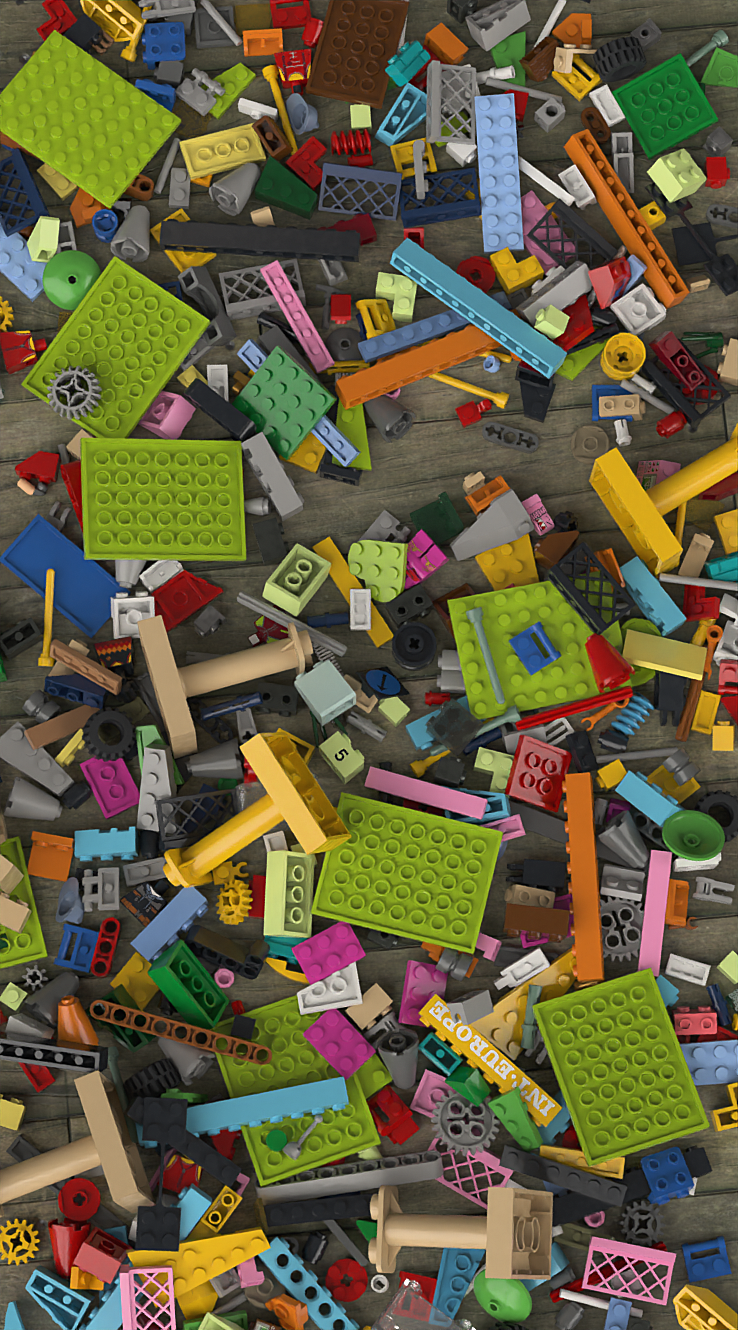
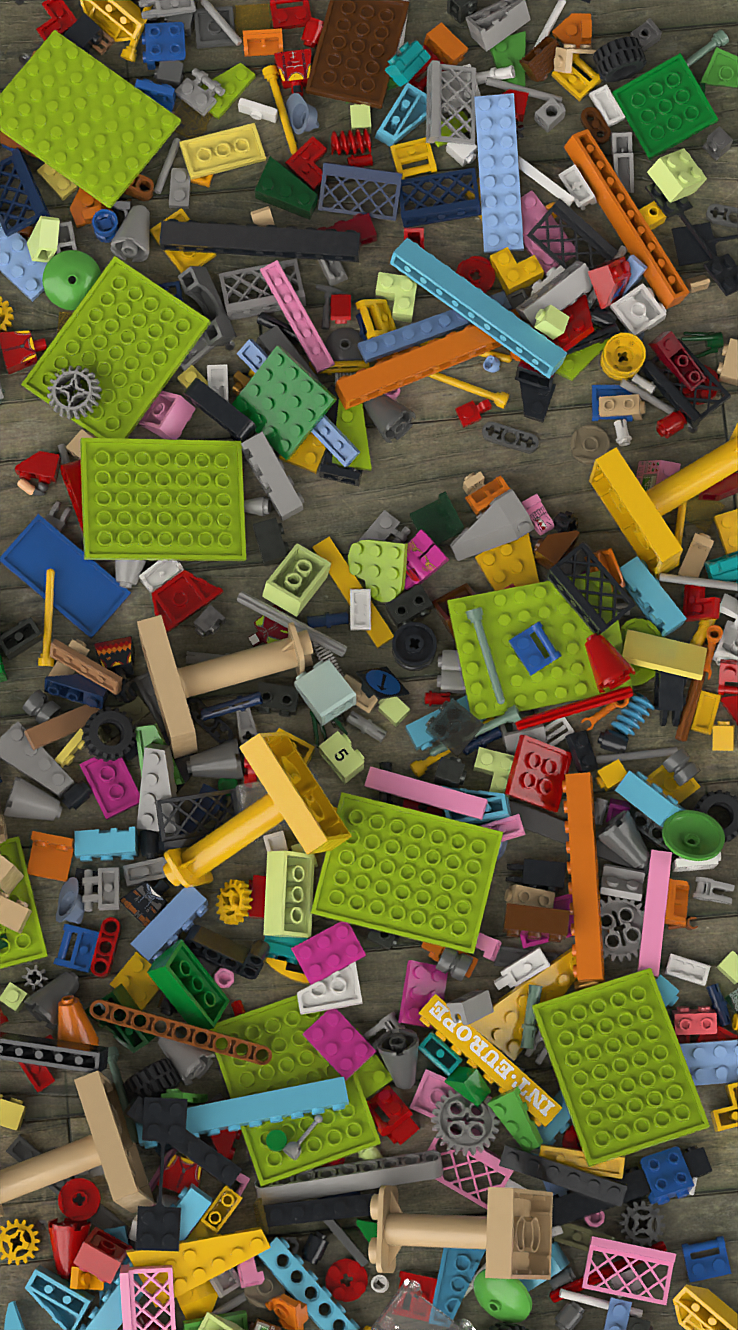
white hinge [5,1013,55,1039] -> none
white plate [111,591,155,639] -> none
light grey cone [209,162,261,216] -> none
yellow plate [212,861,249,886] -> none
black tile [230,1014,256,1041] -> none
reddish brown brick [252,115,294,161] -> none
tan brick [345,983,393,1031] -> none
light grey plate [413,140,428,200] -> none
red brick [704,157,730,189] -> none

